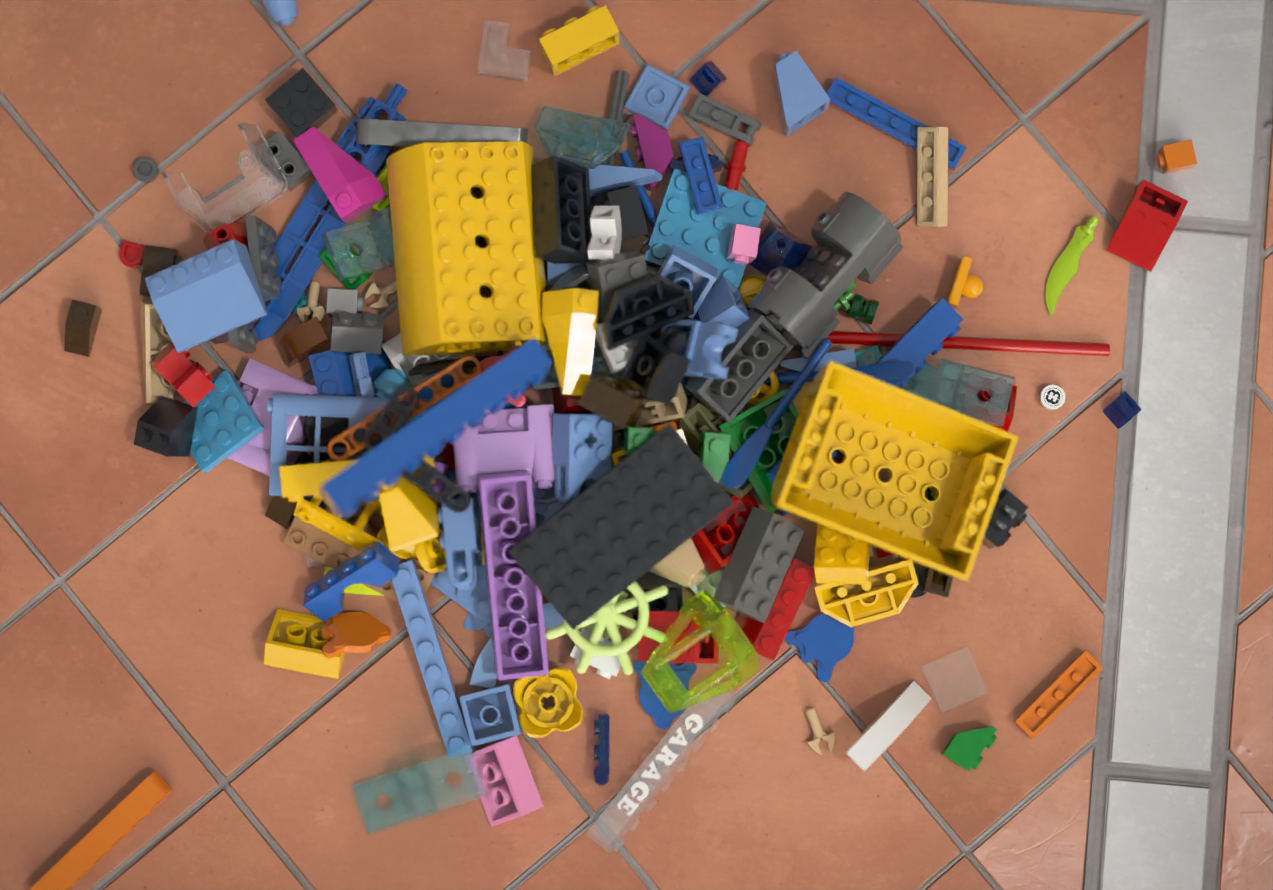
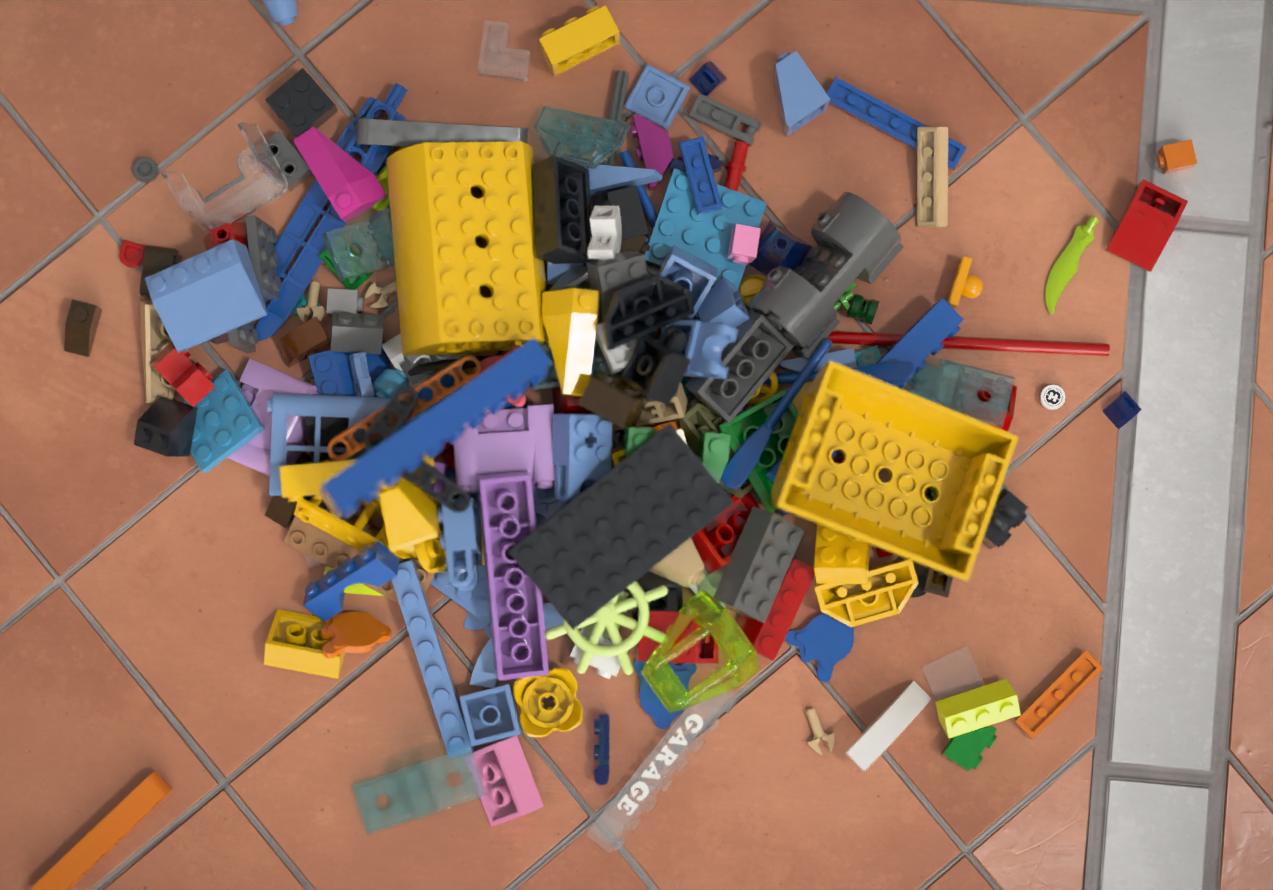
none -> neon yellow brick [935,679,1020,738]

